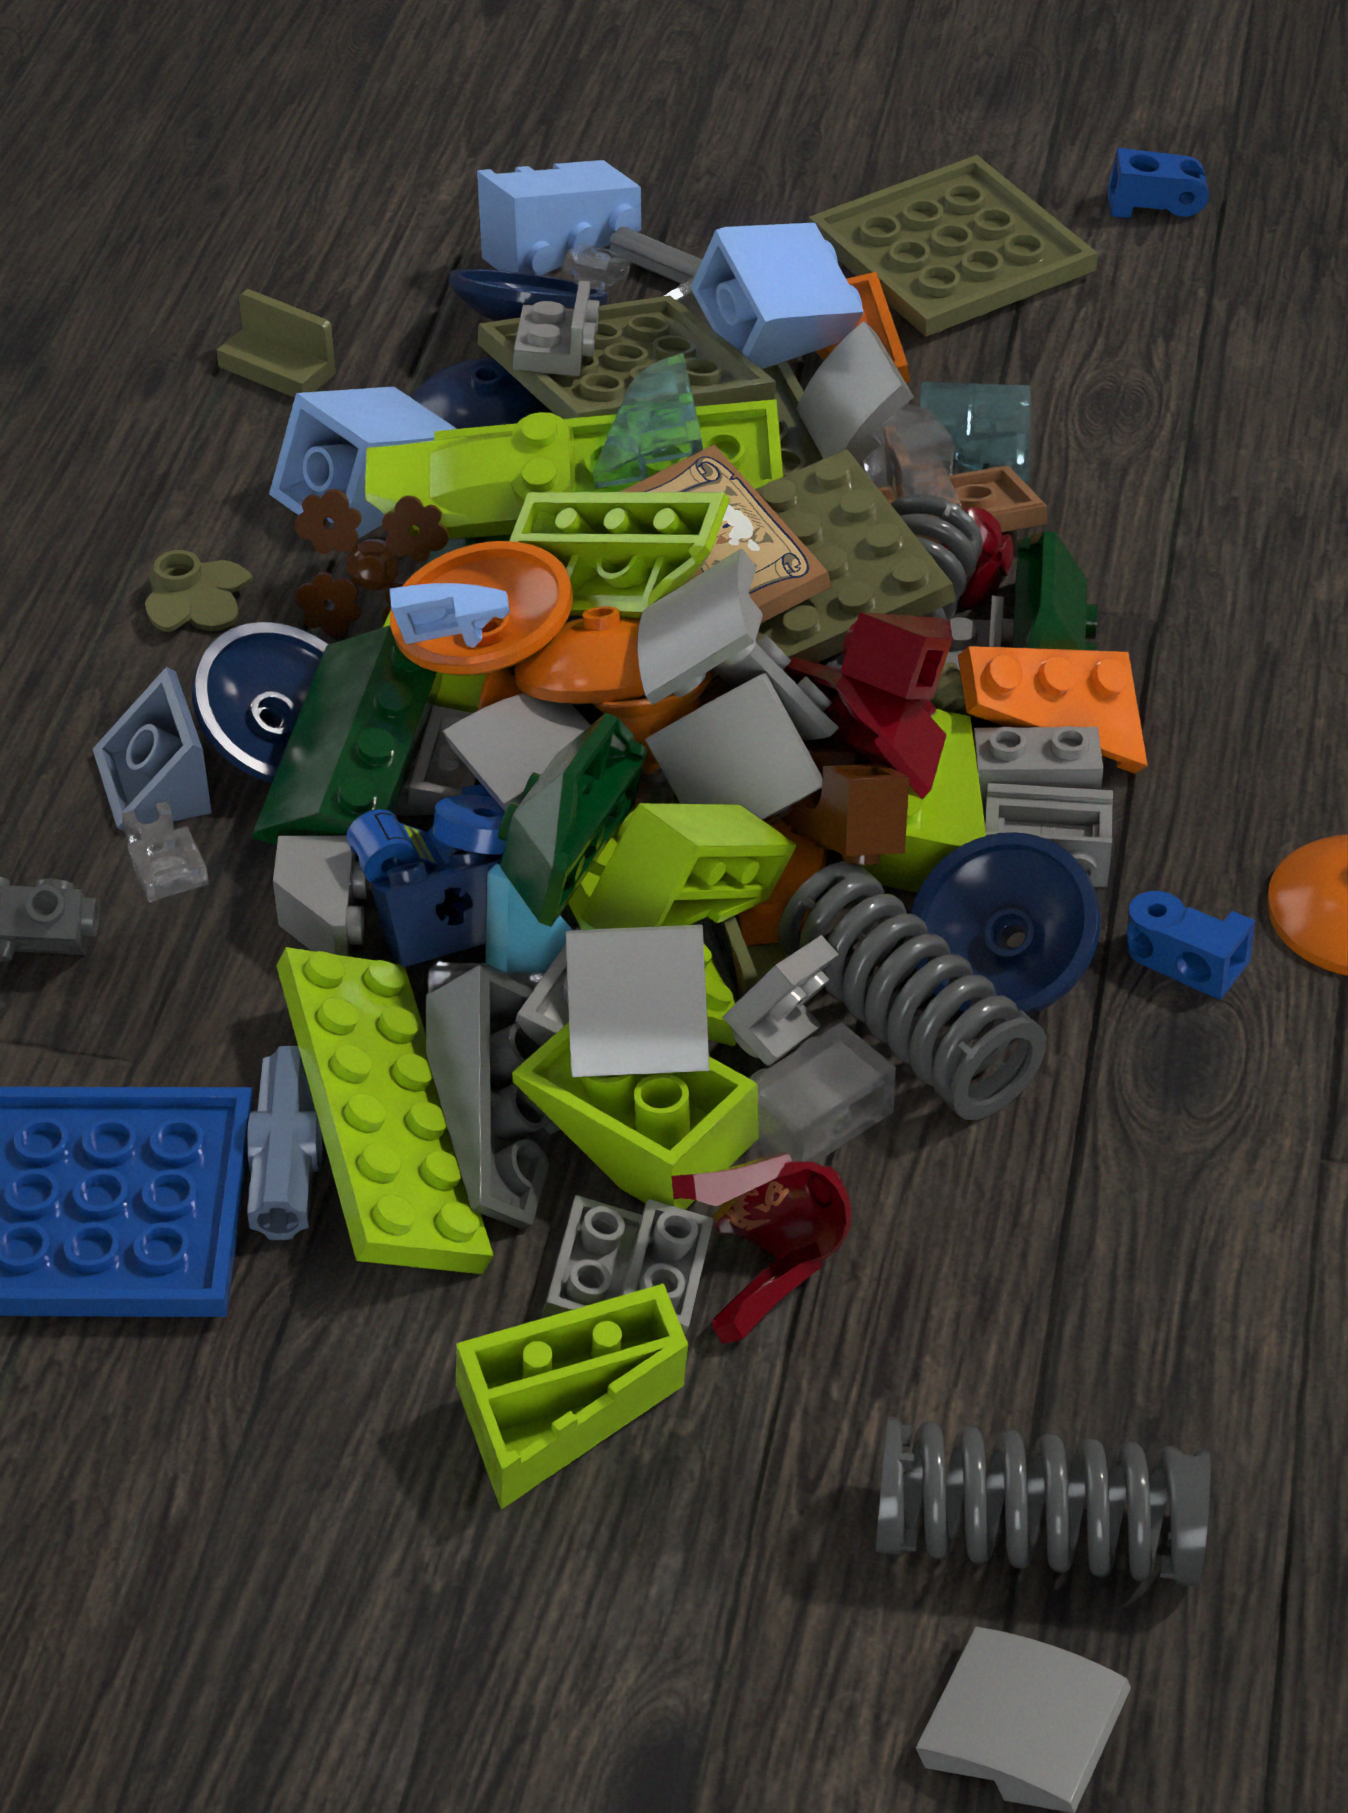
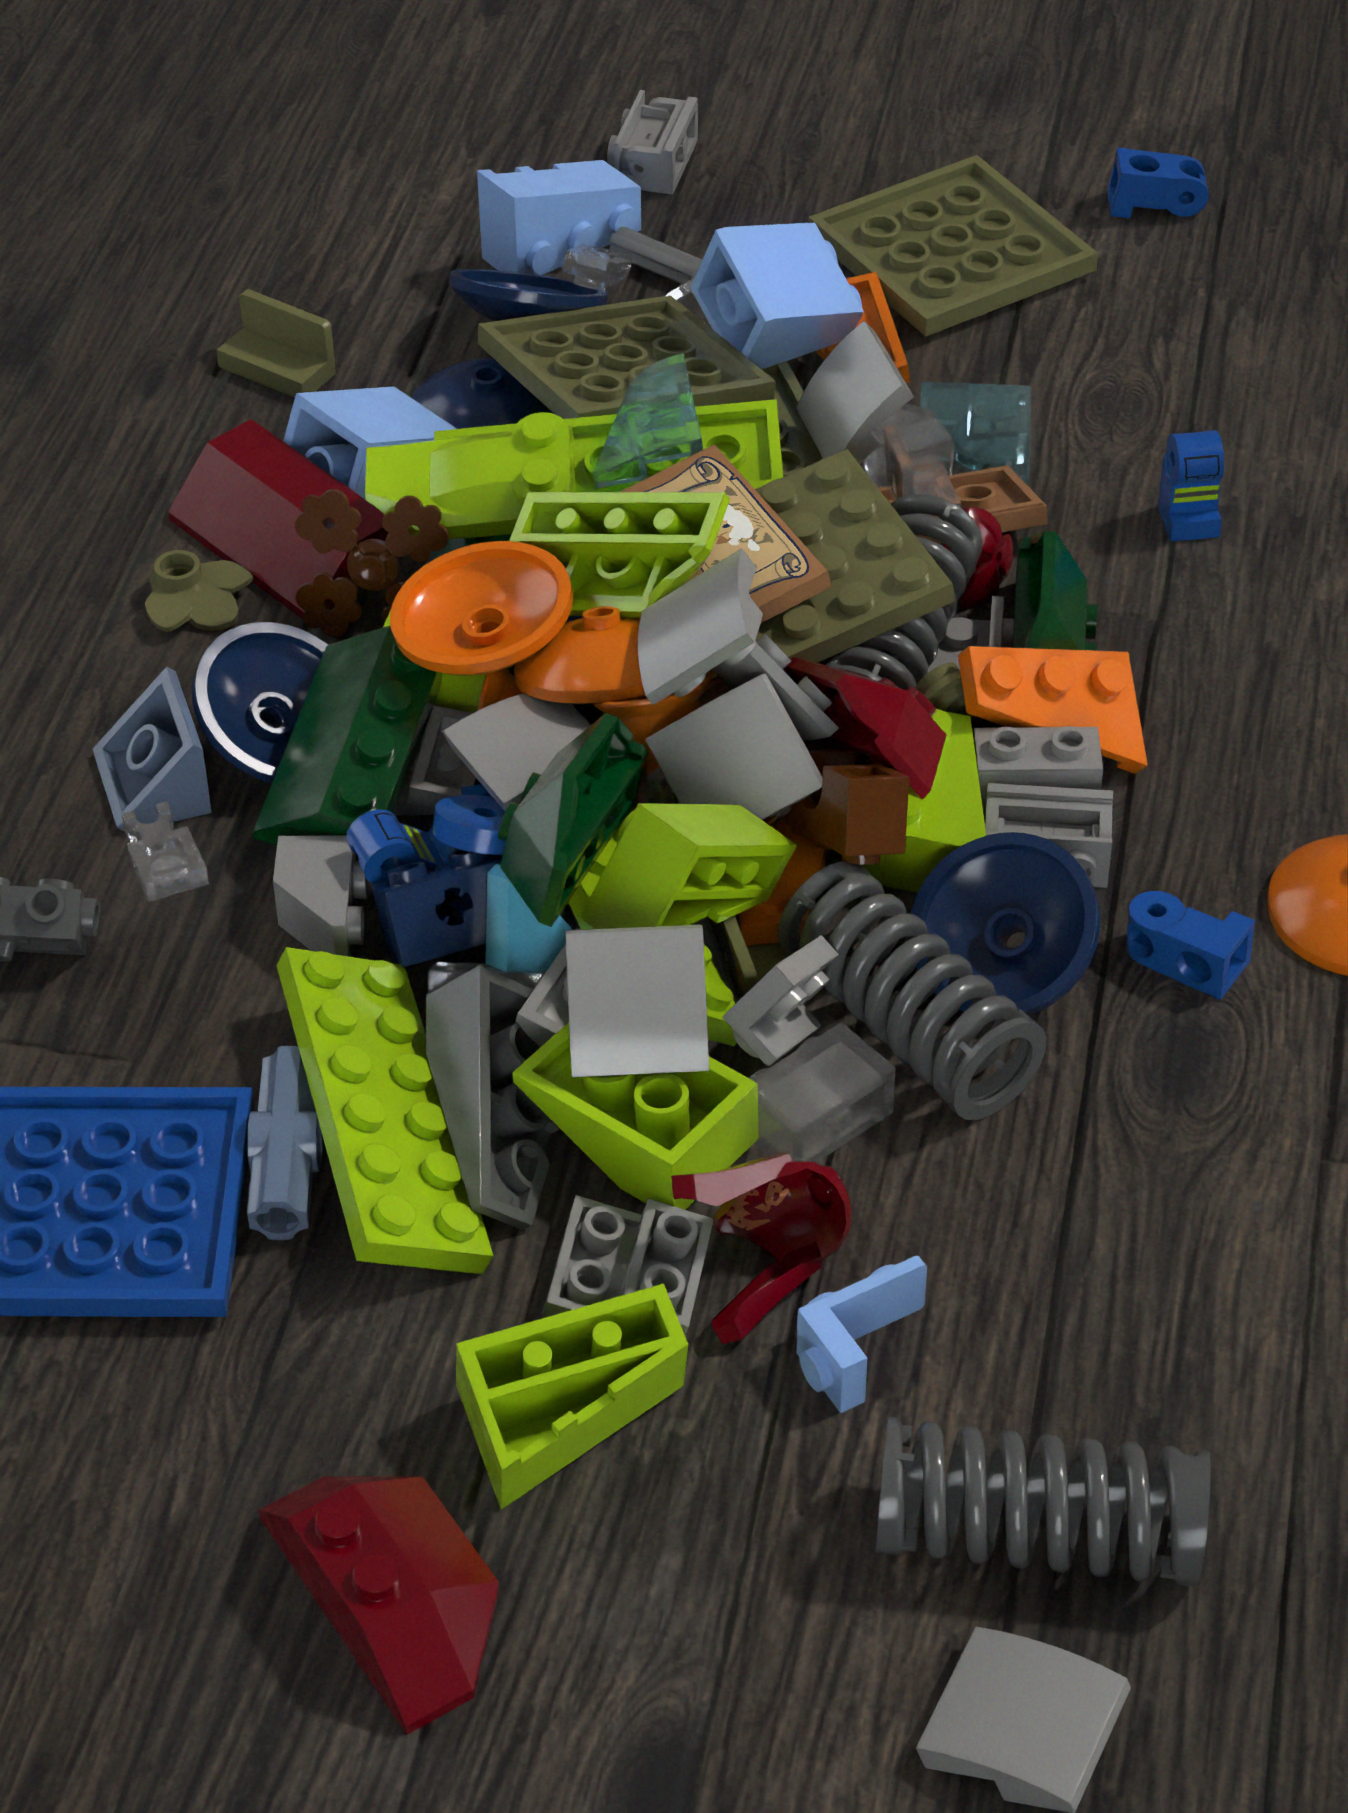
light blue slope [390,583,510,648] -> none
light grey bracket [513,281,600,376] -> none
dark red slope [840,612,953,699] -> none
none -> dark red slope [168,419,389,619]
none -> dark red wedge [259,1476,499,1735]
none -> light grey hinge [607,90,698,195]
none -> light blue bracket [796,1256,927,1413]
none -> blue leg [1158,430,1224,542]

